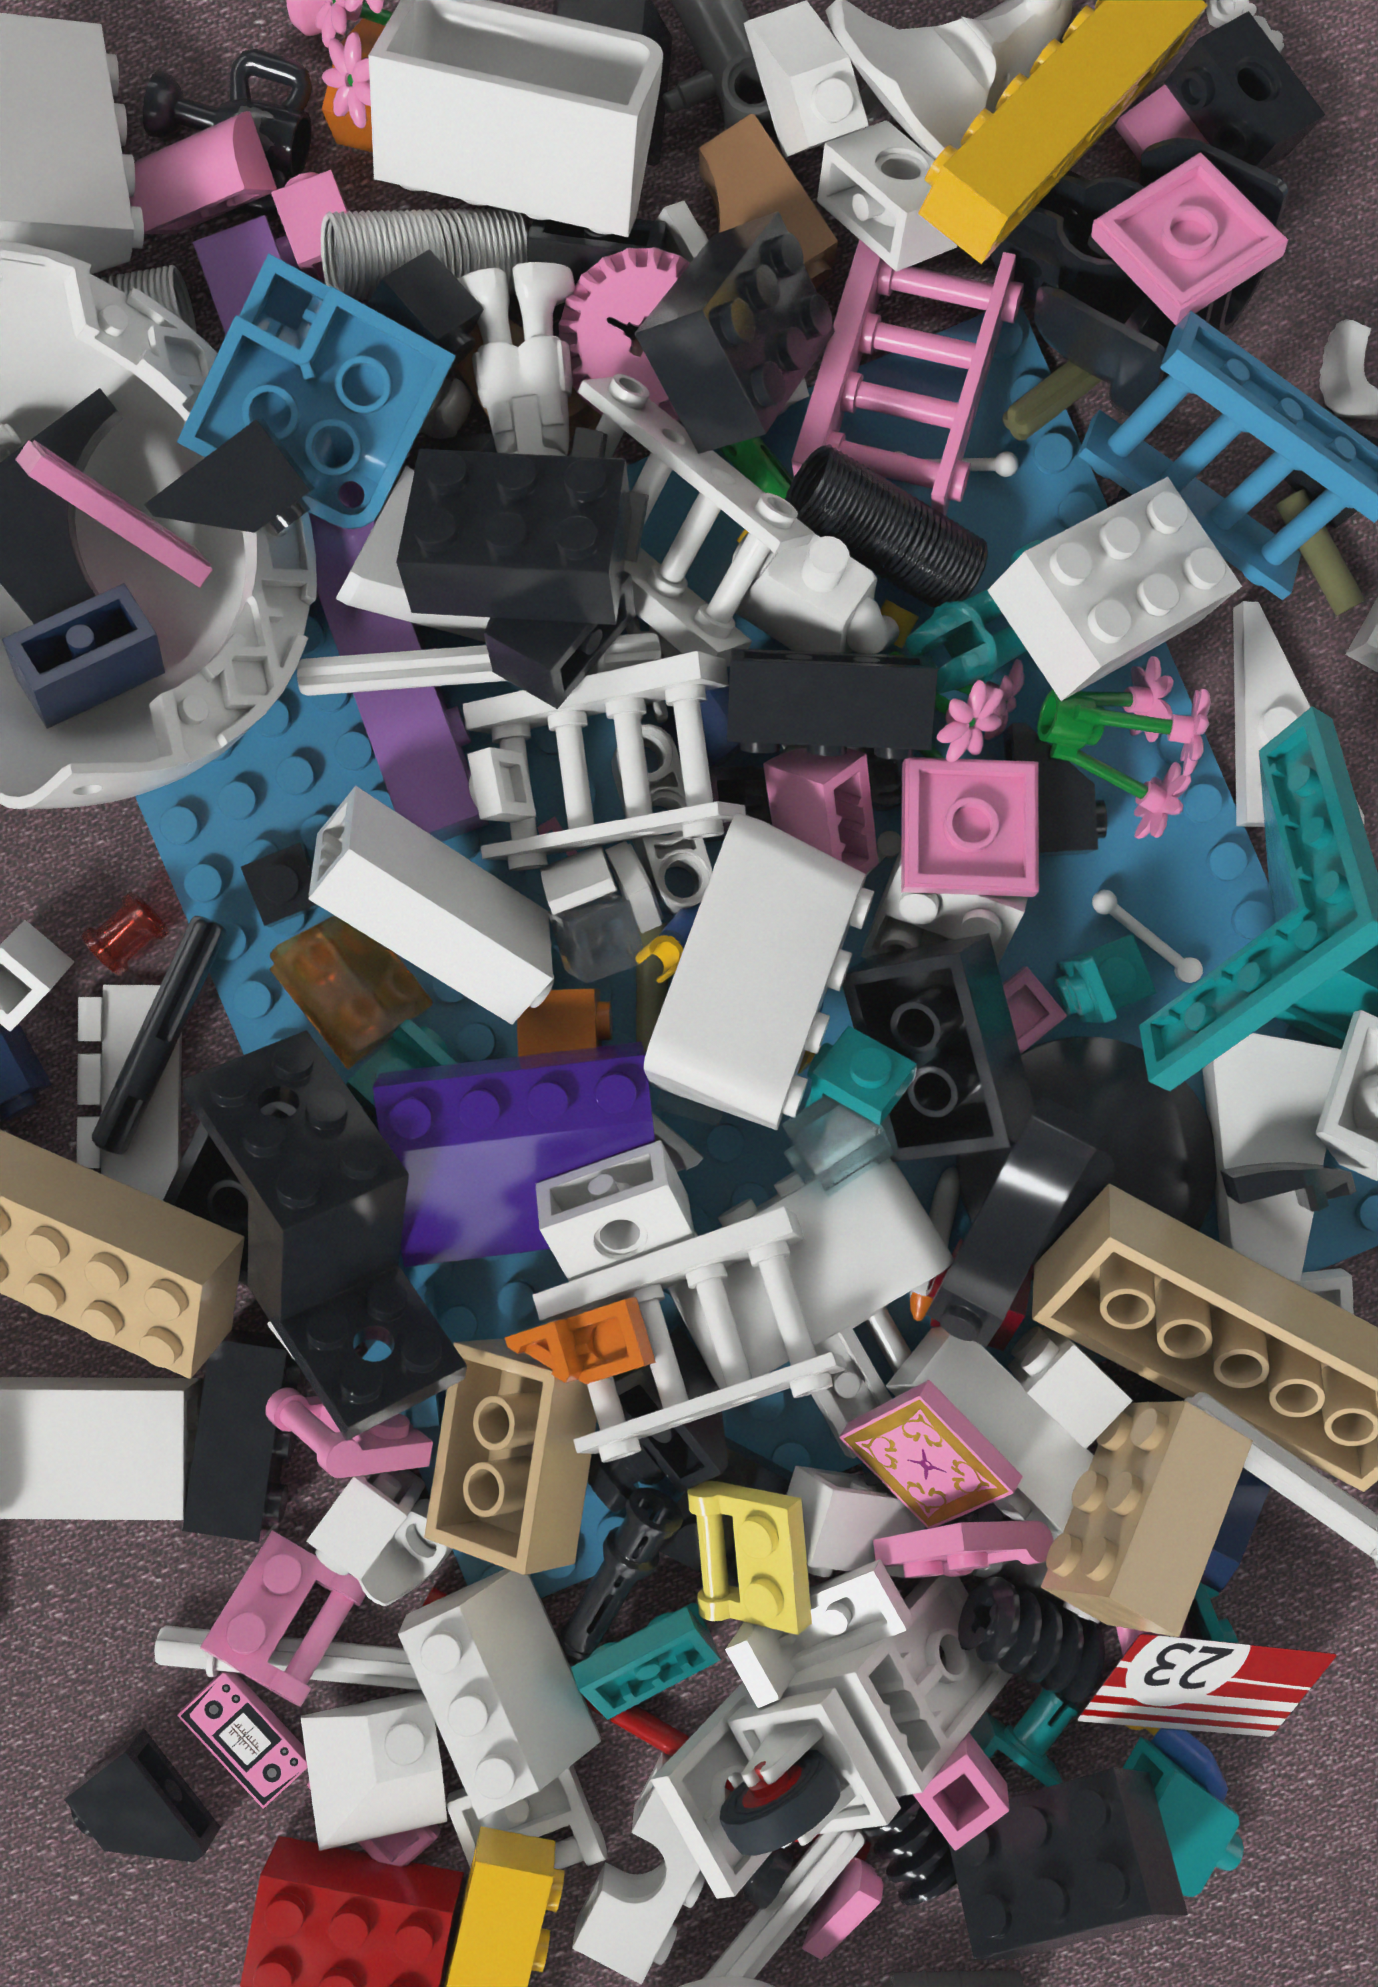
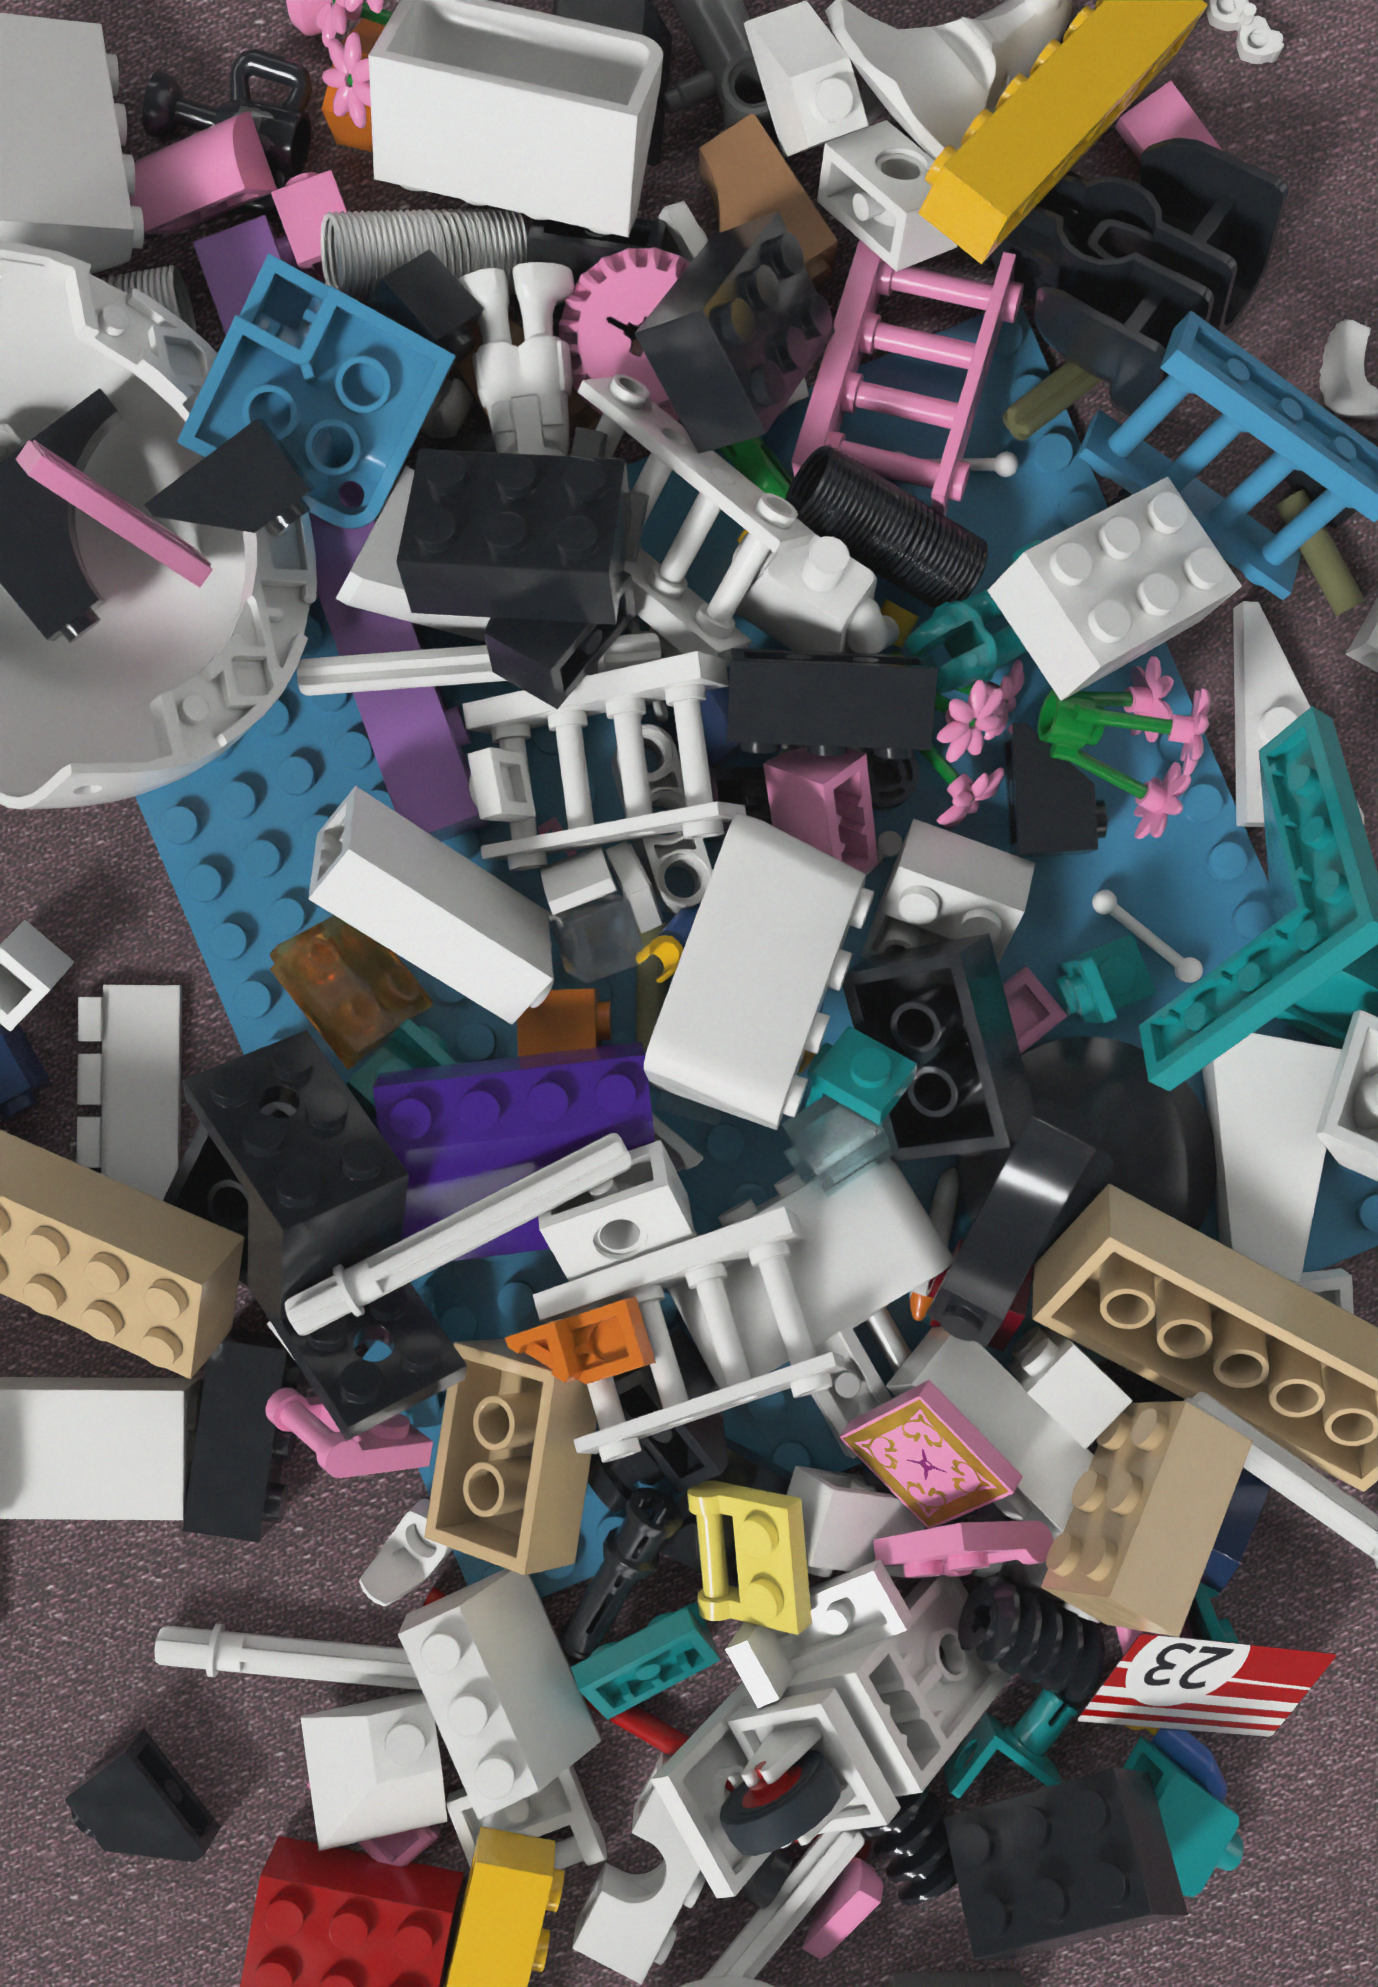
dark blue brick [2,583,165,729] -> none
clear red bush [81,891,169,976] -> none
black axle [92,916,226,1155] -> none
tile [177,1671,307,1809] -> none
bright pink plate [200,1530,366,1707] -> none
black plate [241,842,320,927] -> none
white brick [306,1469,425,1581] -> none
bright pink tile [901,757,1039,897] -> none
bright pink brick [913,1732,1009,1851] -> none
bright pink tile [1091,152,1288,326] -> none
black brick [1164,11,1325,170] -> none
black slope [1220,1162,1357,1212] -> none
none -> white axle [285,1133,633,1335]

